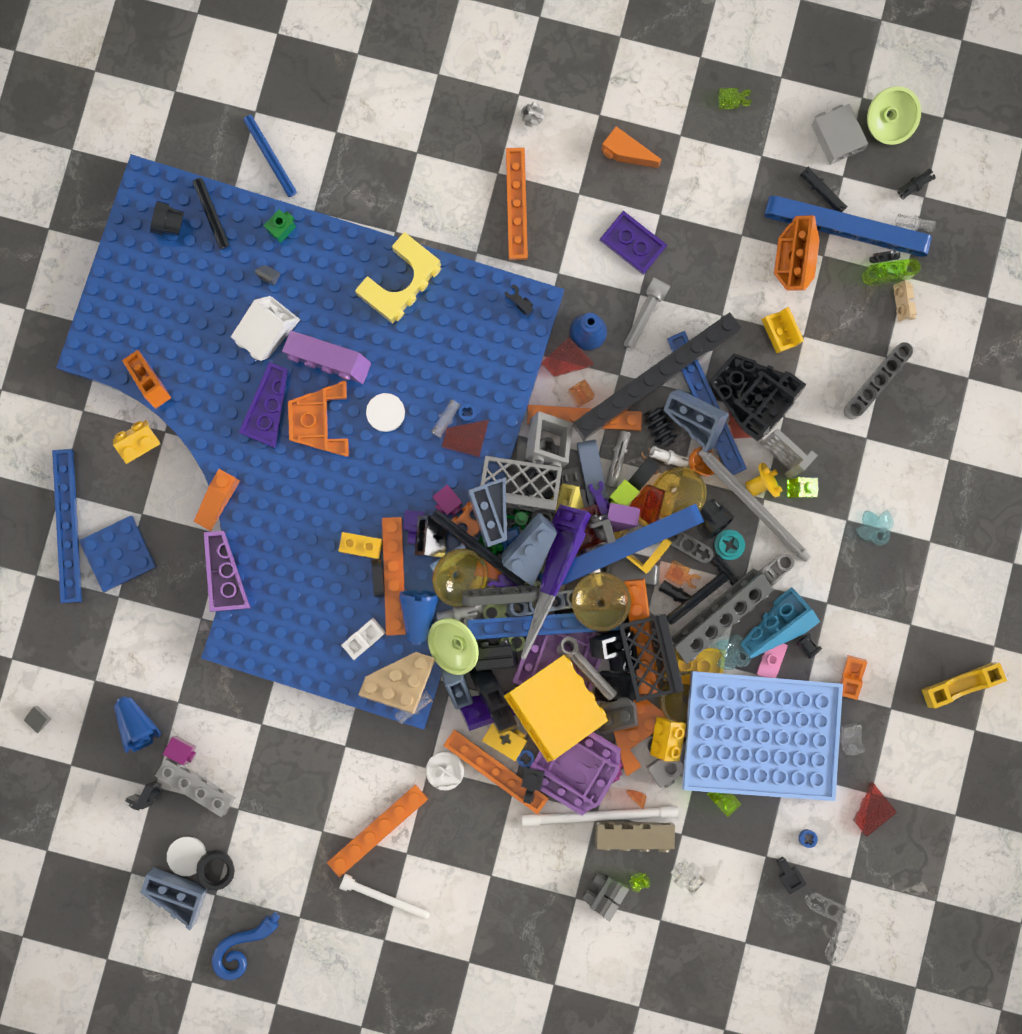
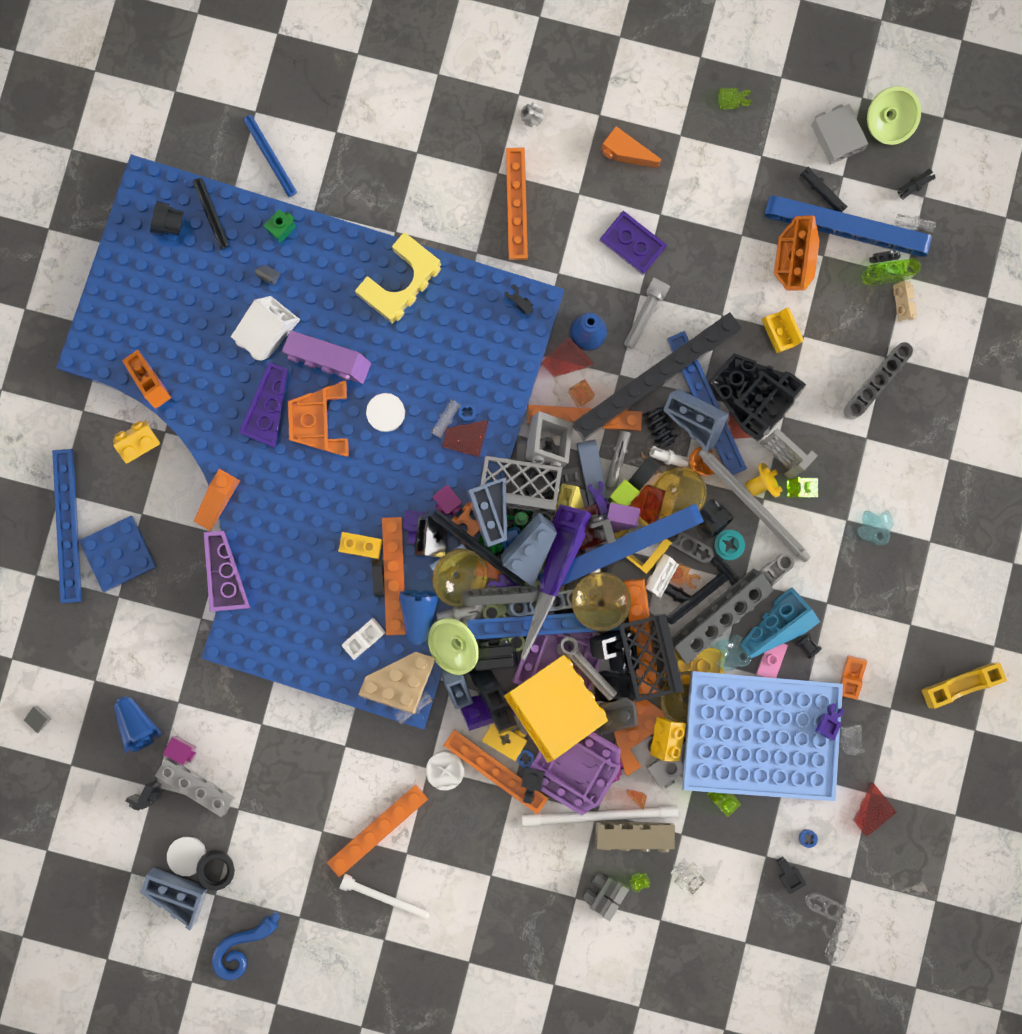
none -> white plate [645,554,679,598]
none -> dark purple plate [815,703,844,741]

